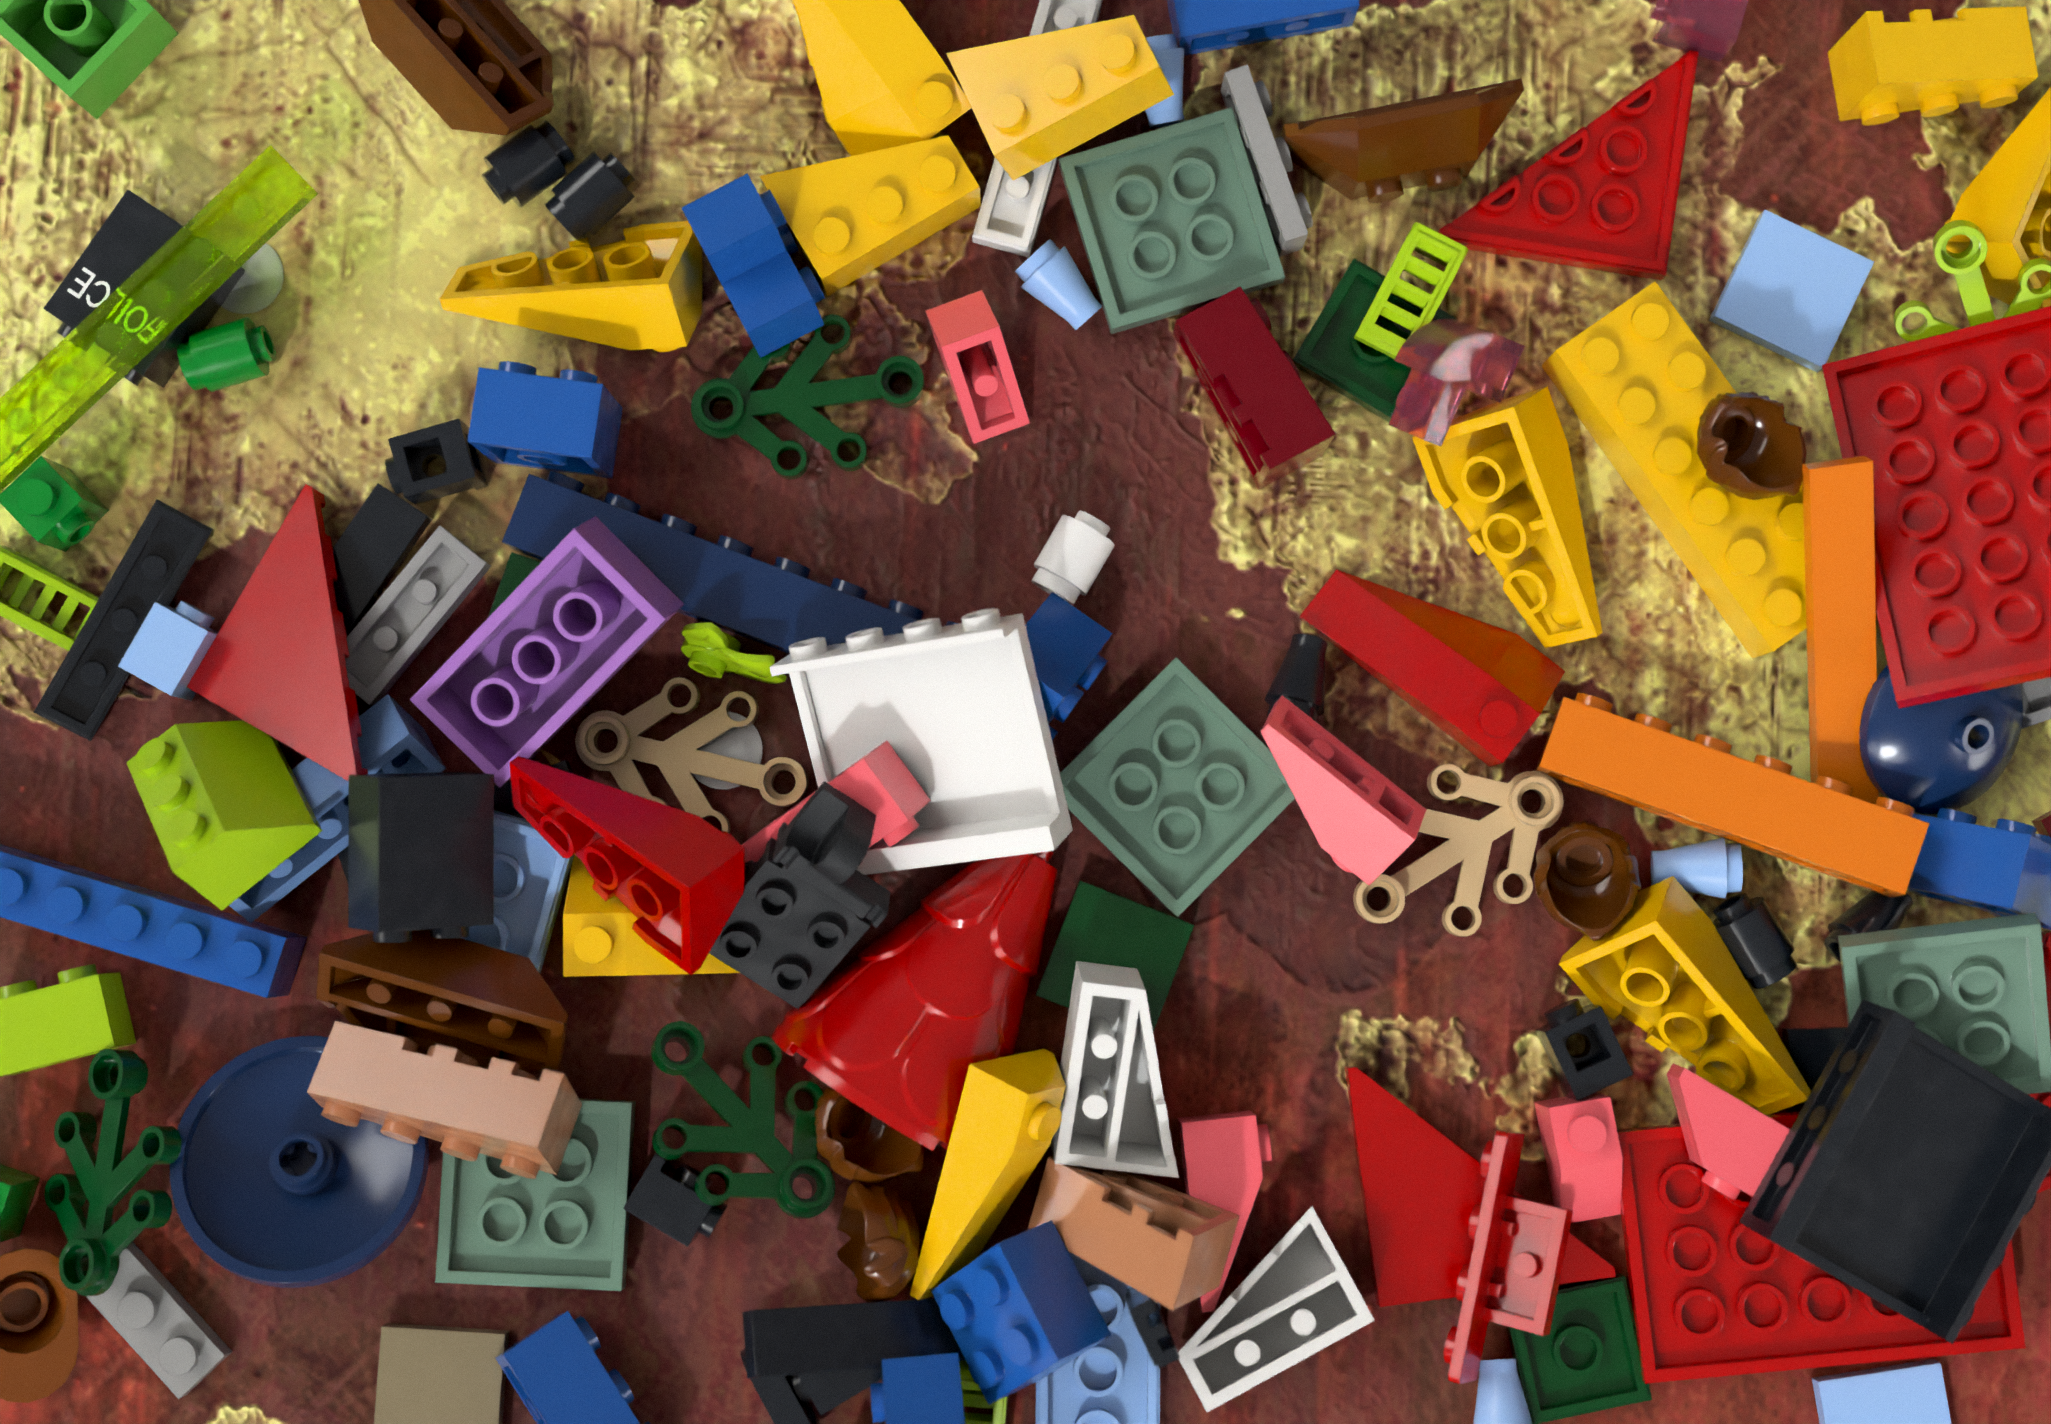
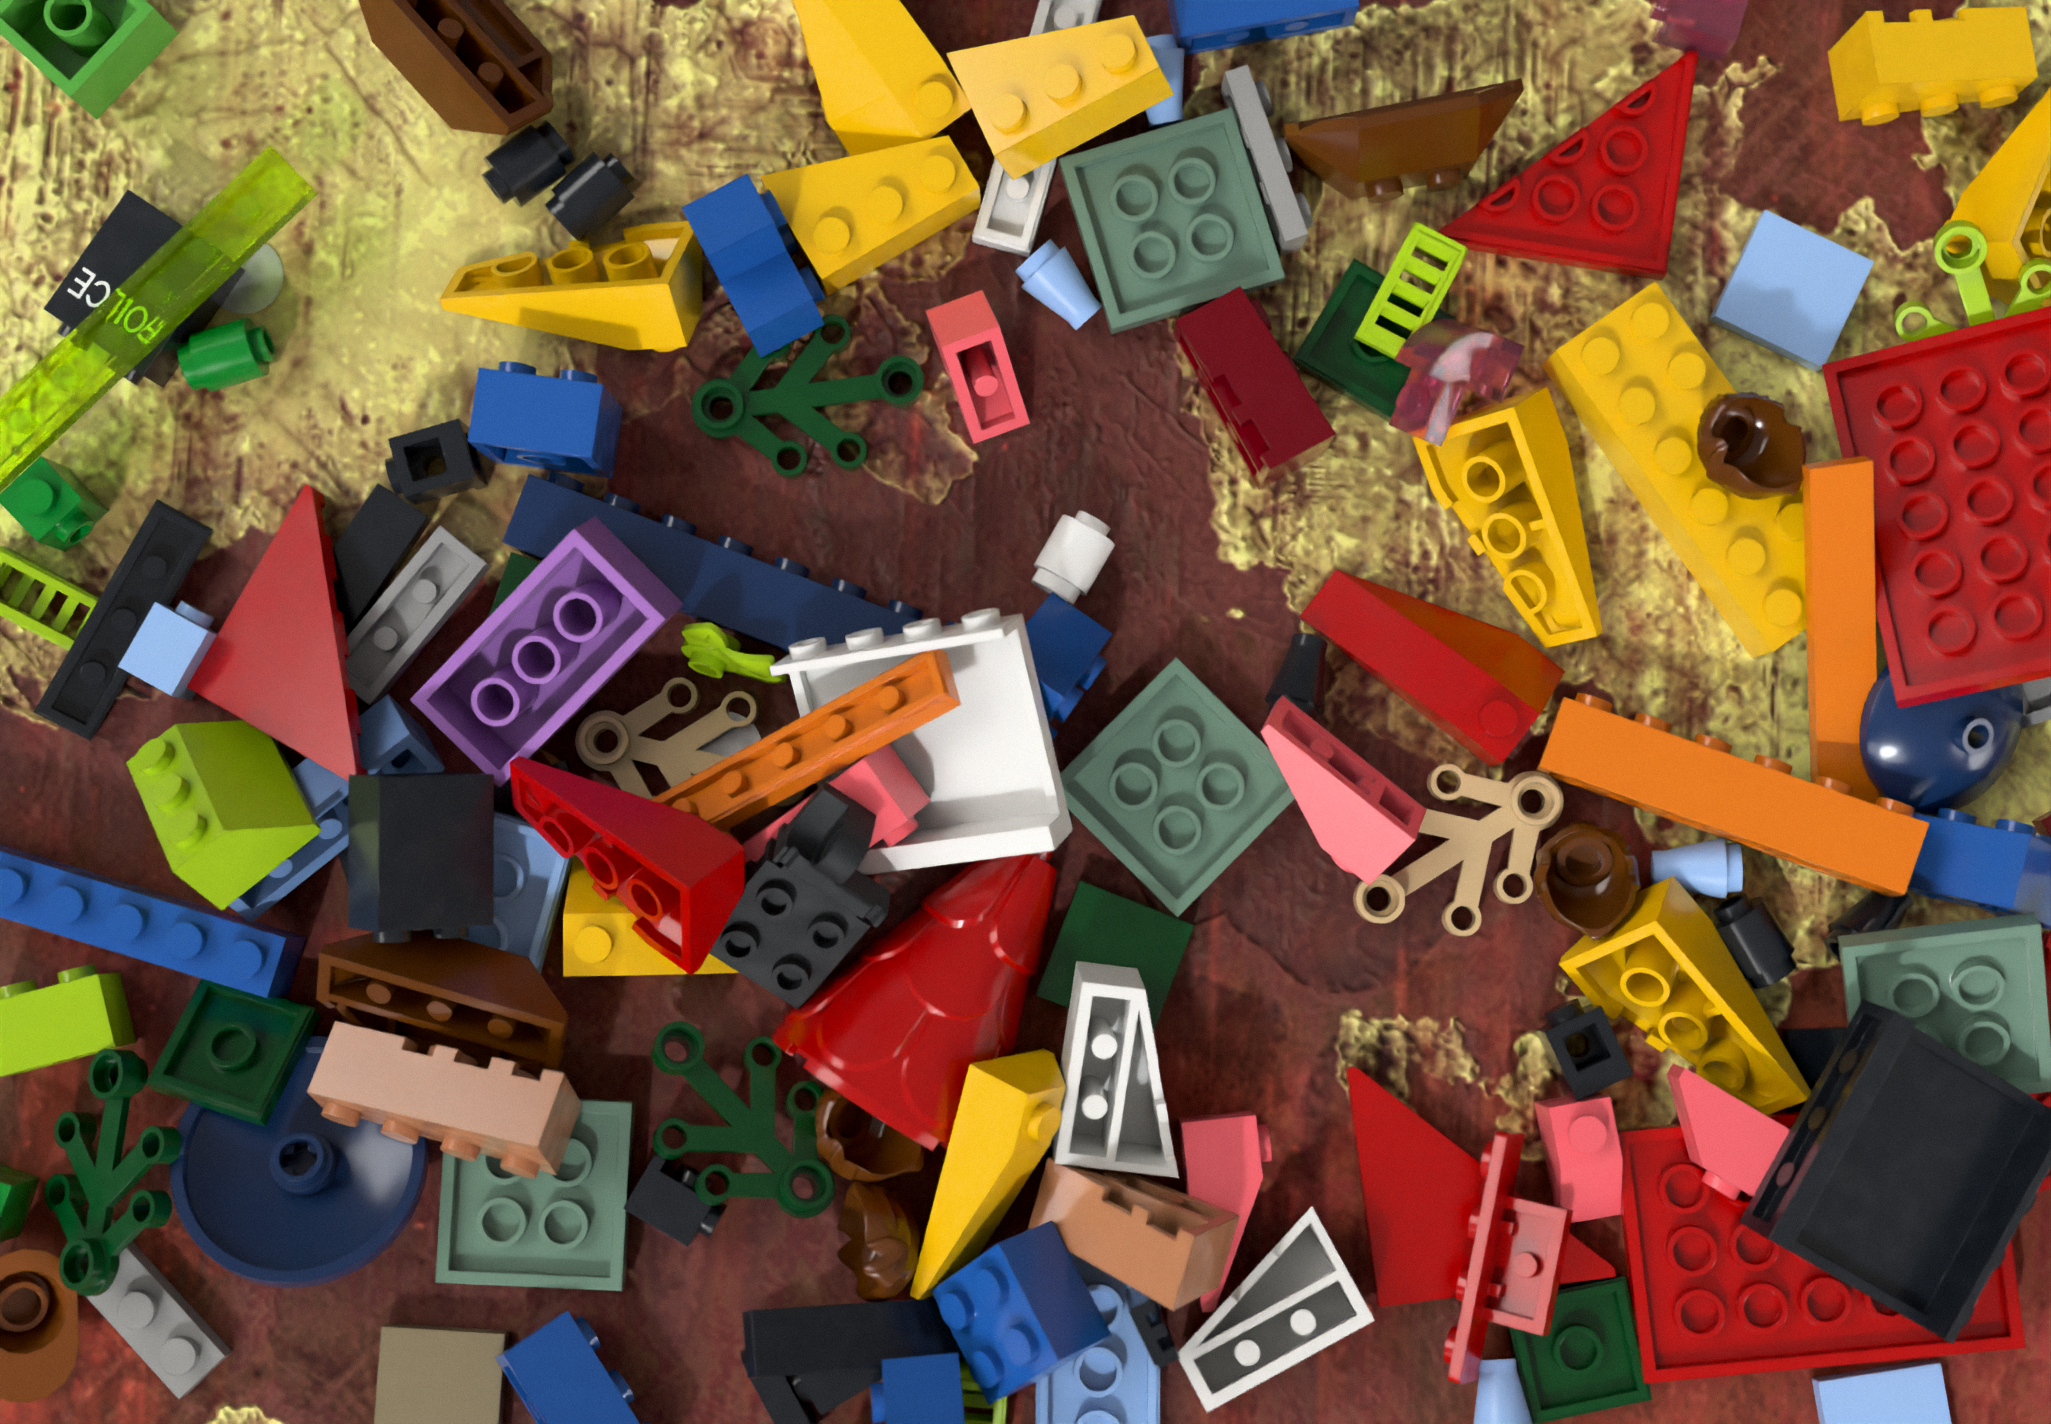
none -> dark green tile [146,978,320,1127]
none -> orange tile [650,649,961,831]

